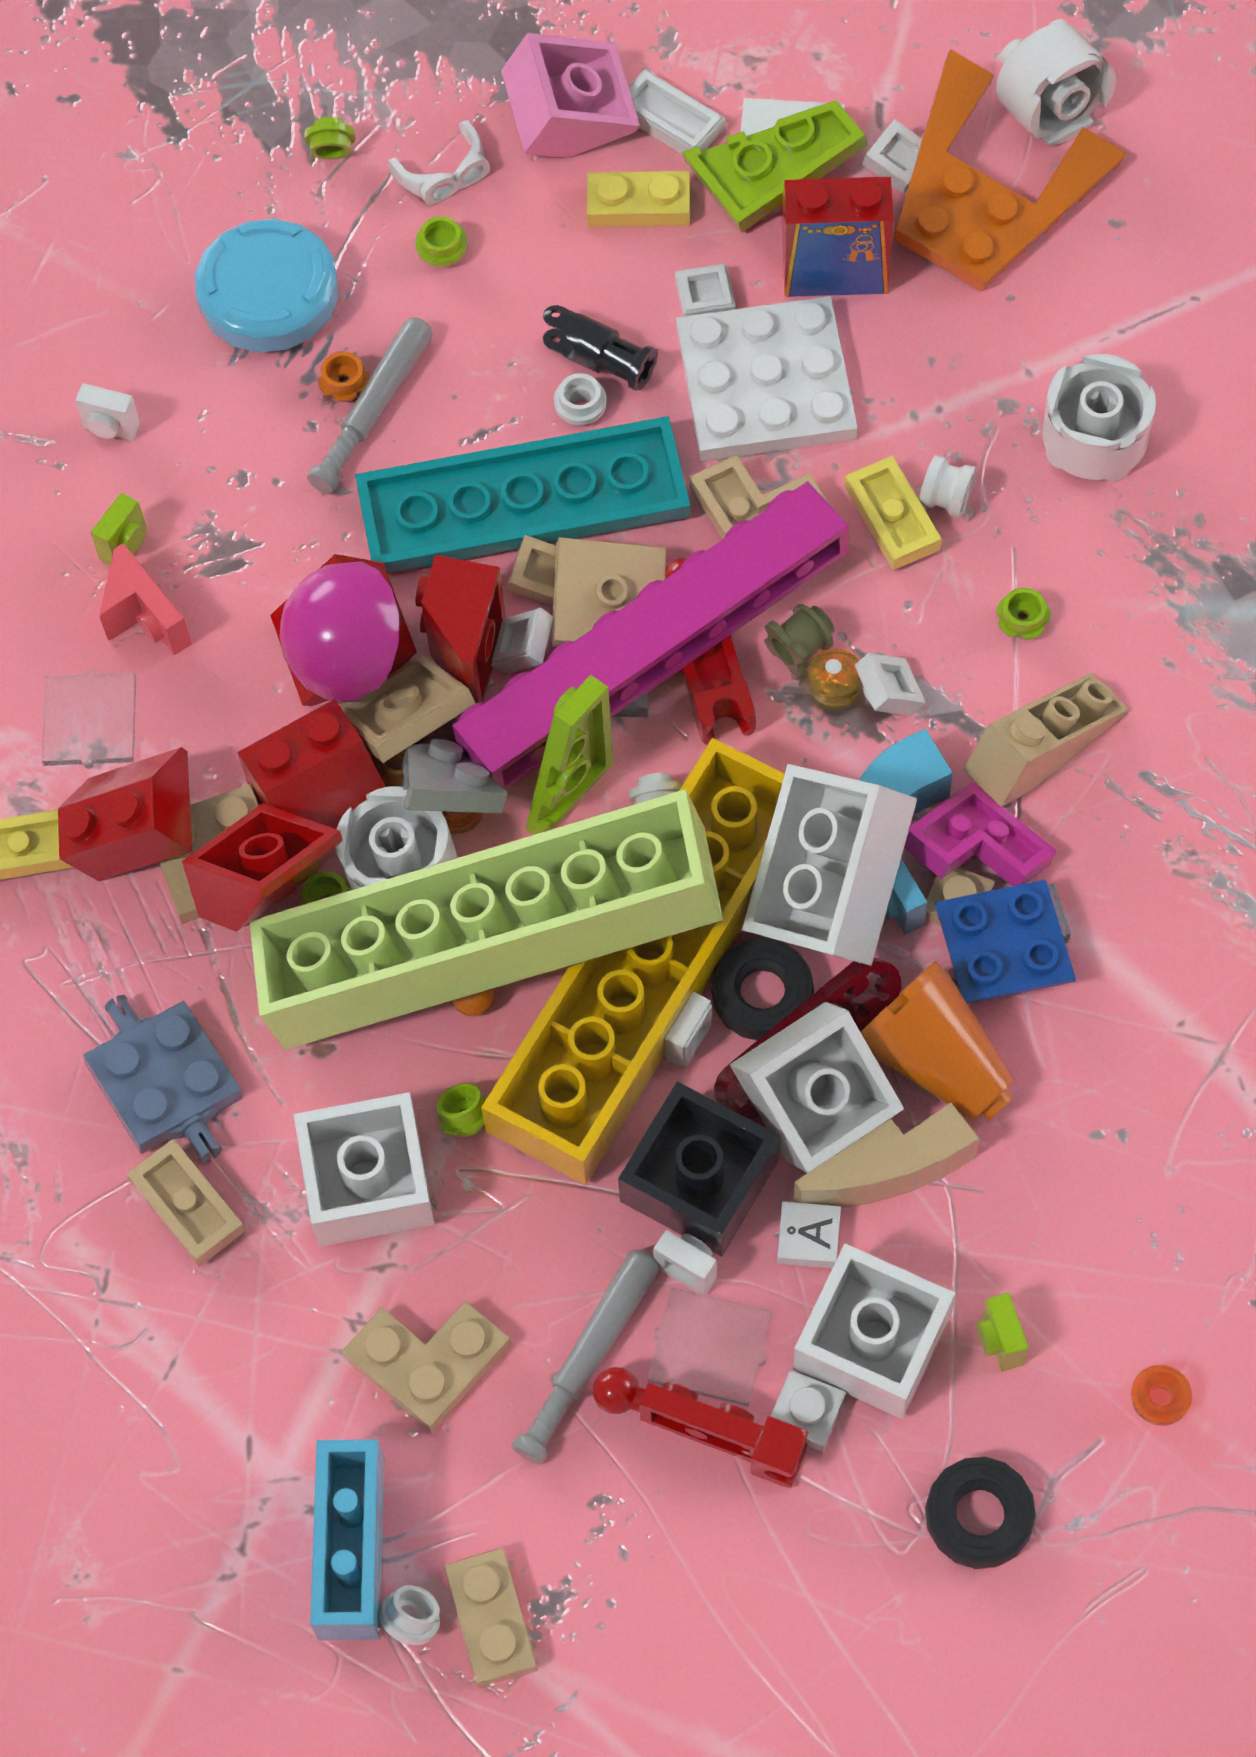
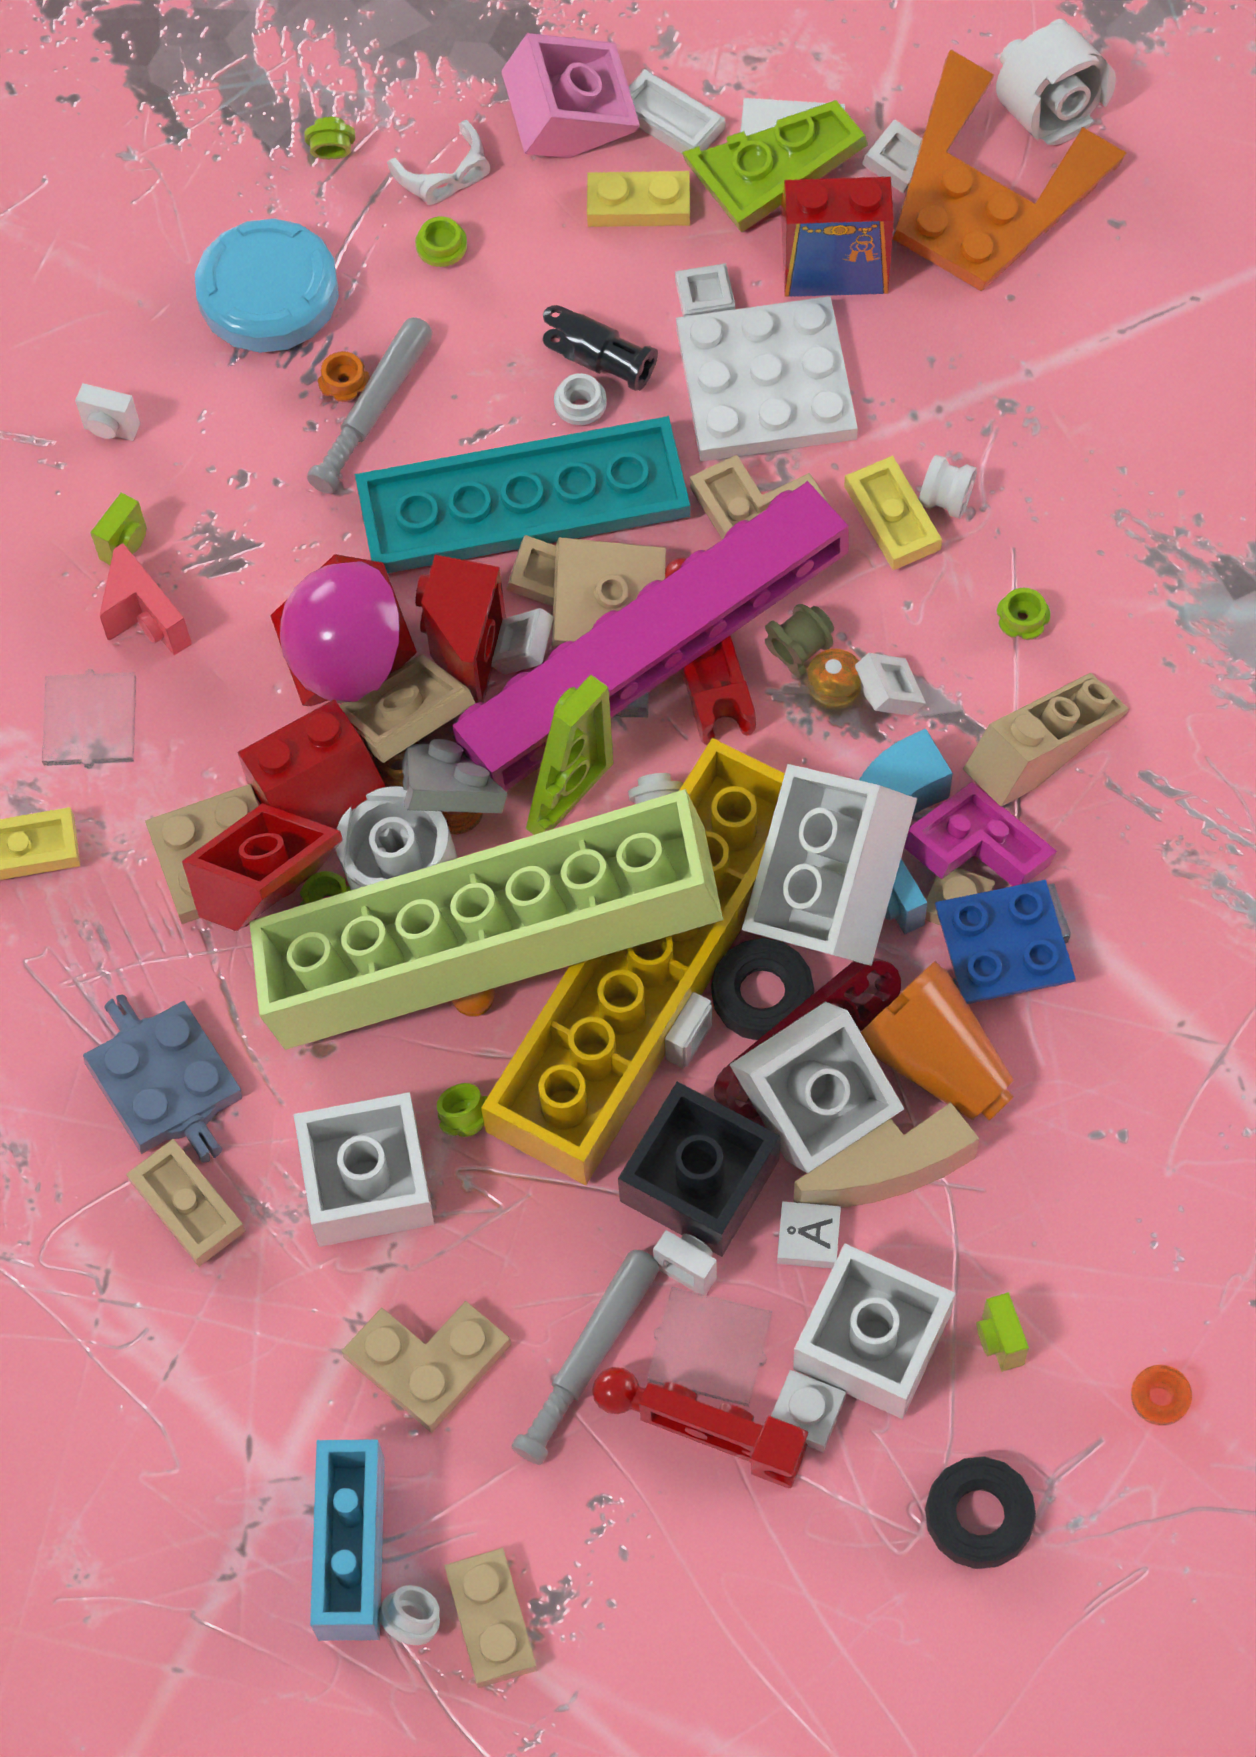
red slope [58,747,192,881] -> none
white brick [1042,354,1156,482] -> none

